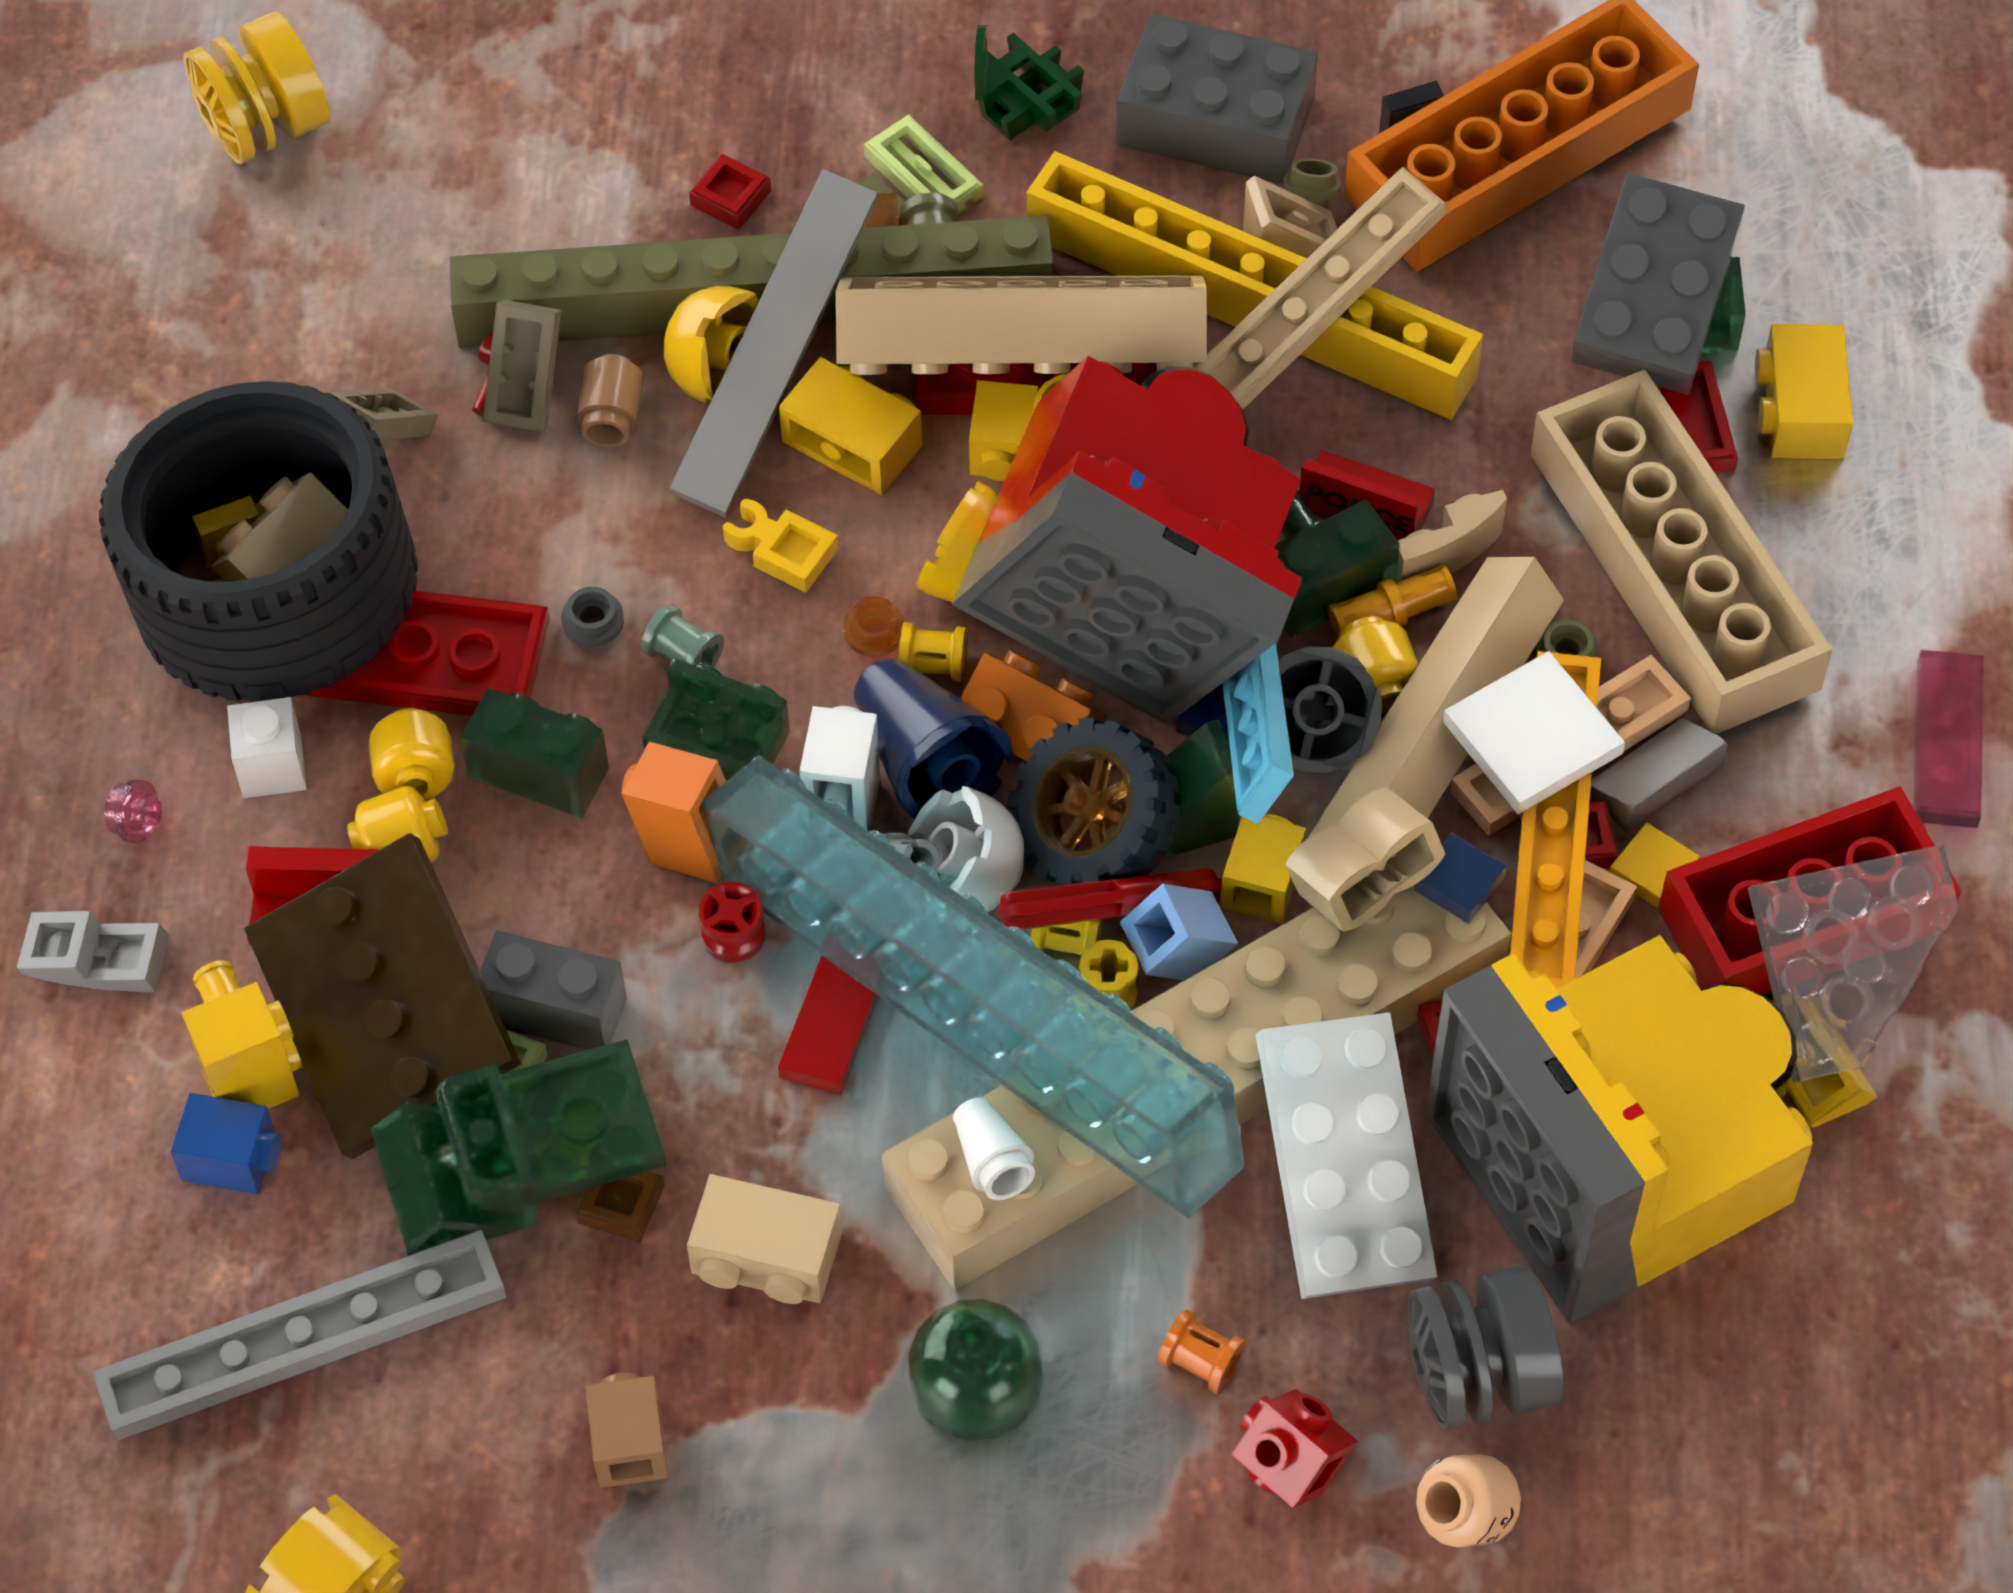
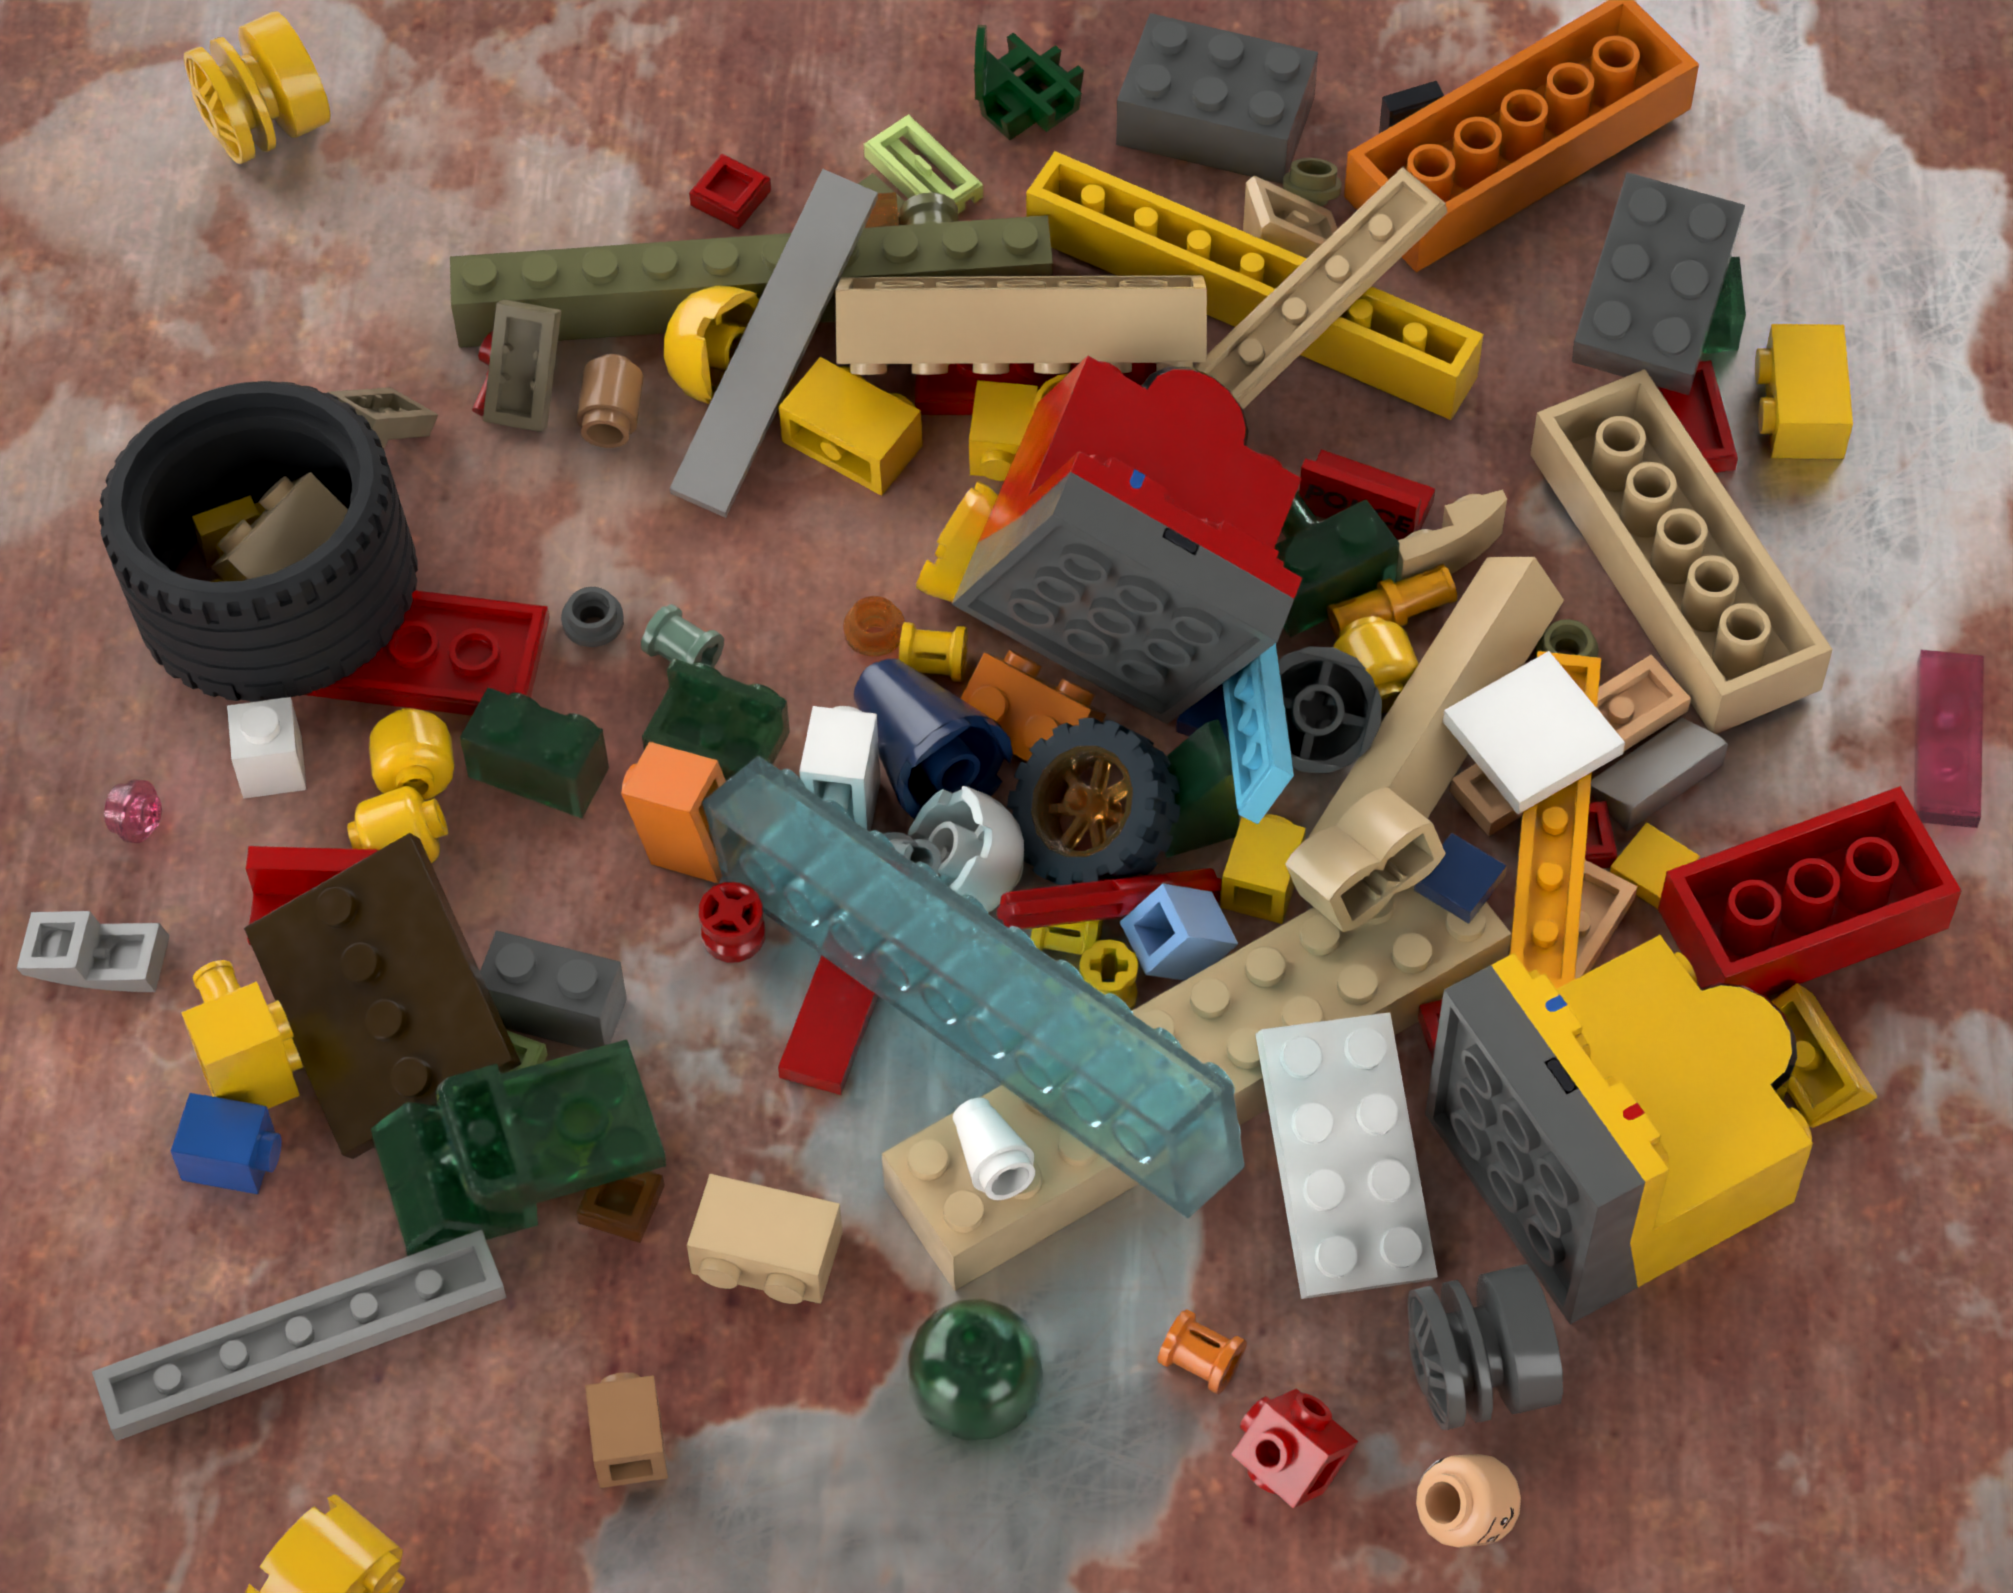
yellow plate [723,499,839,593] -> none
clear plate [1748,844,1959,1082] -> none

